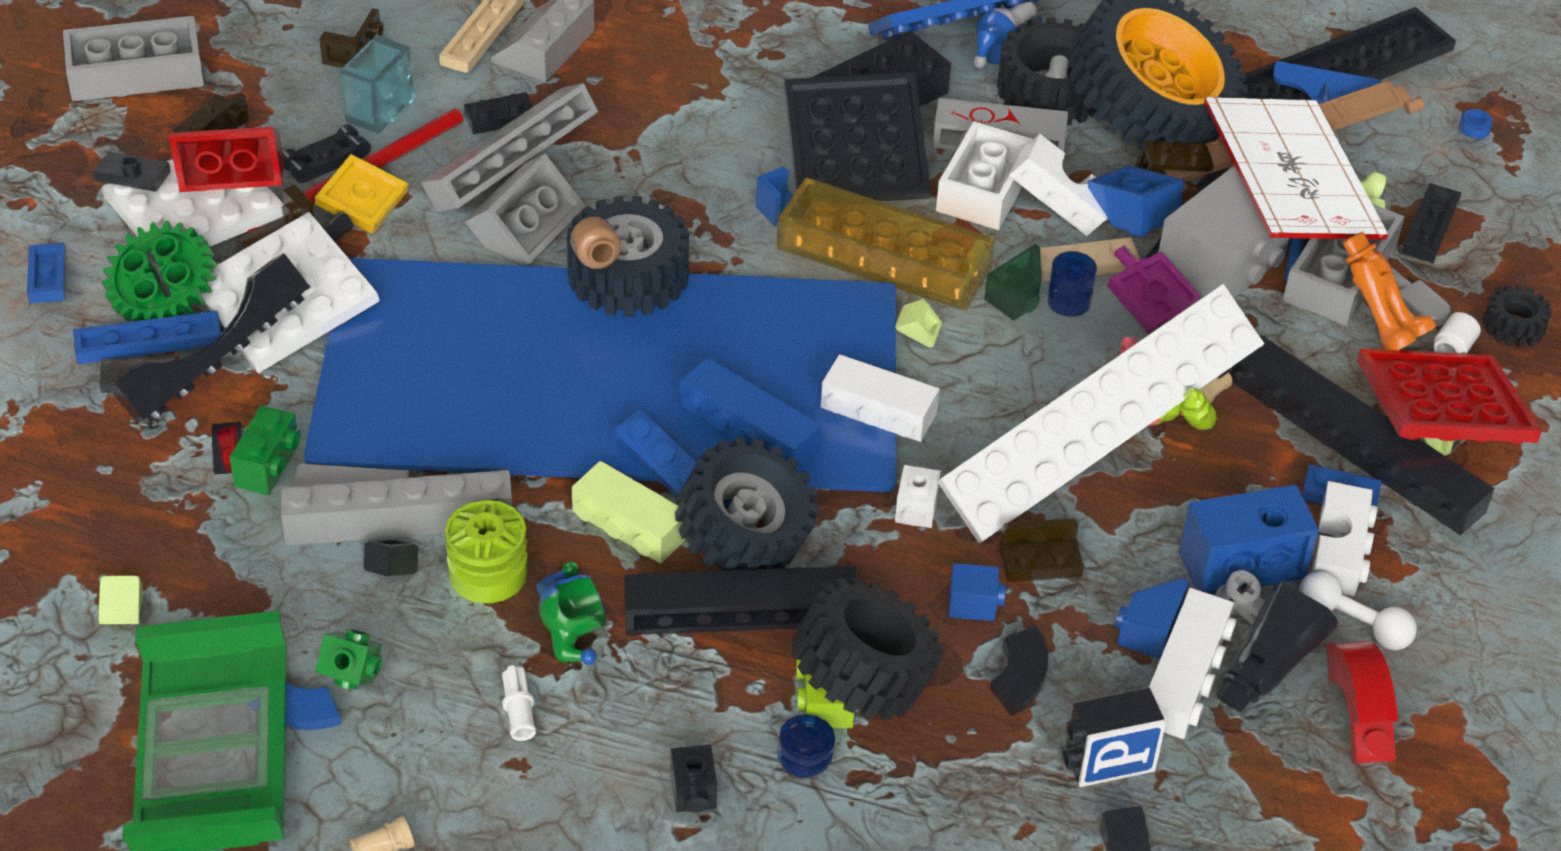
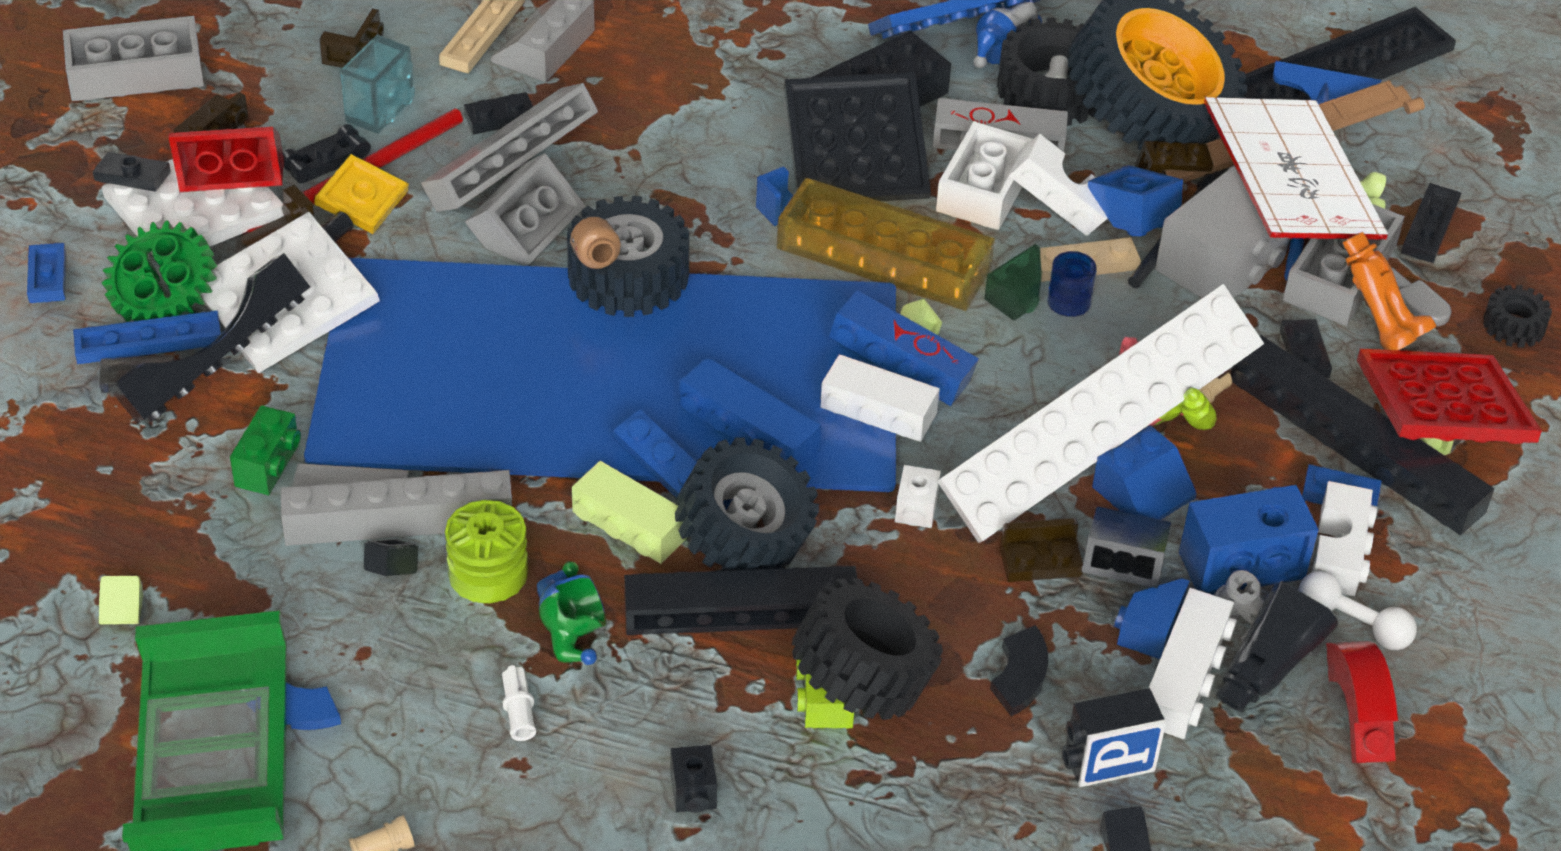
sticker [212,422,242,475] -> none
green brick [315,629,383,690] -> none
clear blue wheel [777,714,836,777] -> none
blue brick [949,563,1006,621] -> none
magenta plate [1107,245,1202,334] -> none
white brick [1434,312,1481,354] -> none
blue tile [1459,109,1493,139] -> none
none -> blue brick [829,290,979,406]
none -> black brick [1081,507,1171,588]
none -> blue slope [1092,425,1197,520]
none -> black plate [1280,319,1332,378]

